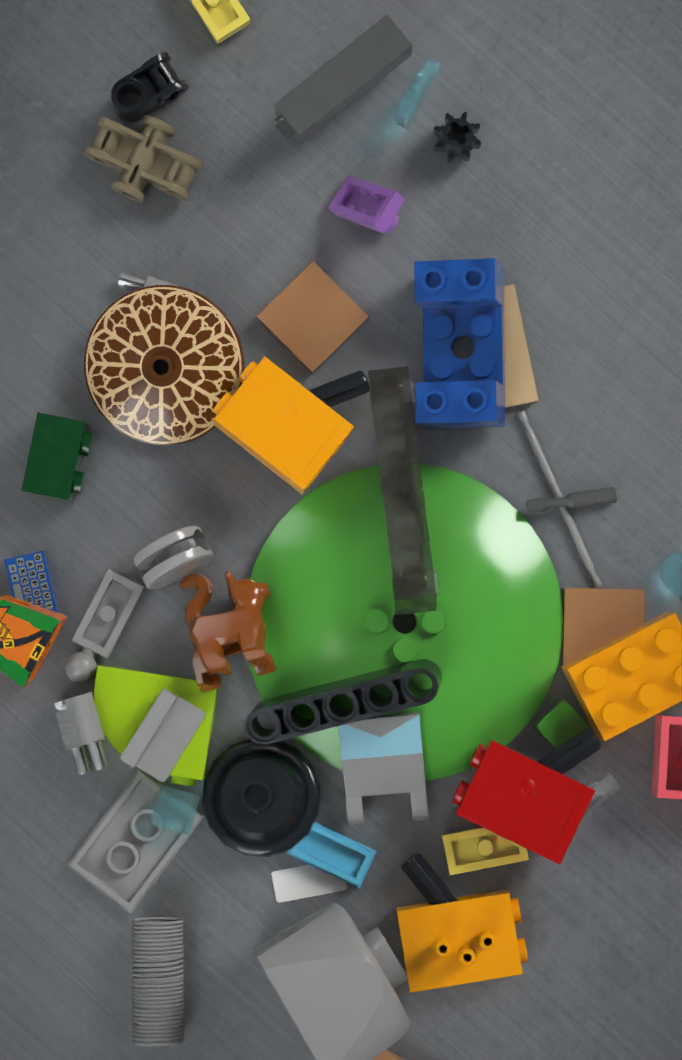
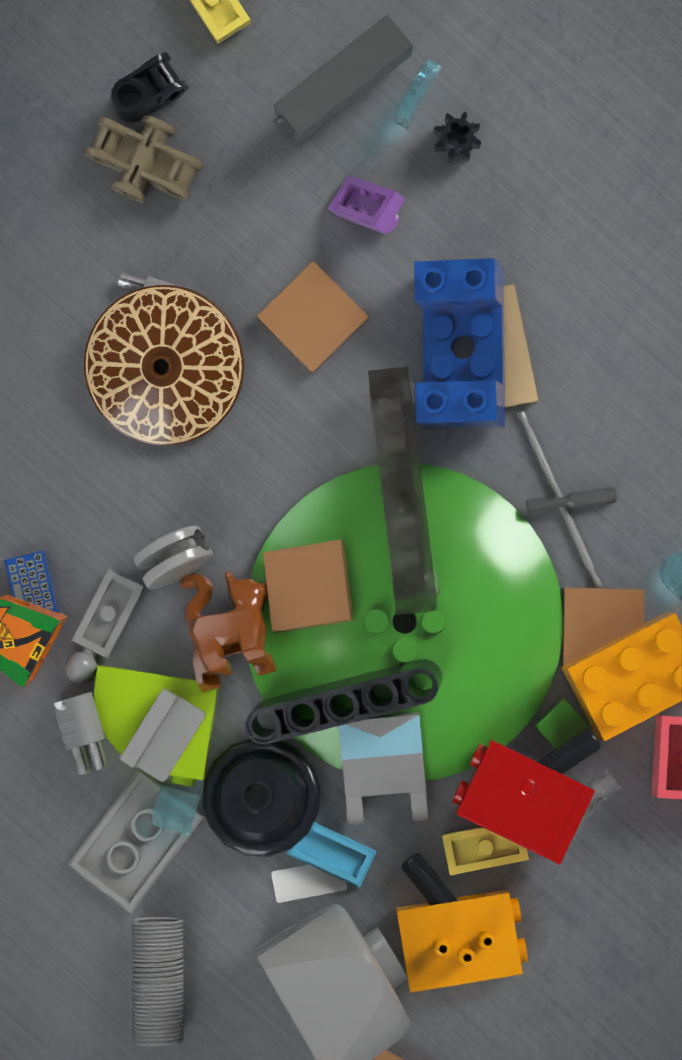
dark green brick [21,412,94,503] -> none
light orange piece [213,356,370,495] -> none
none -> medium nougat tile [263,539,354,633]

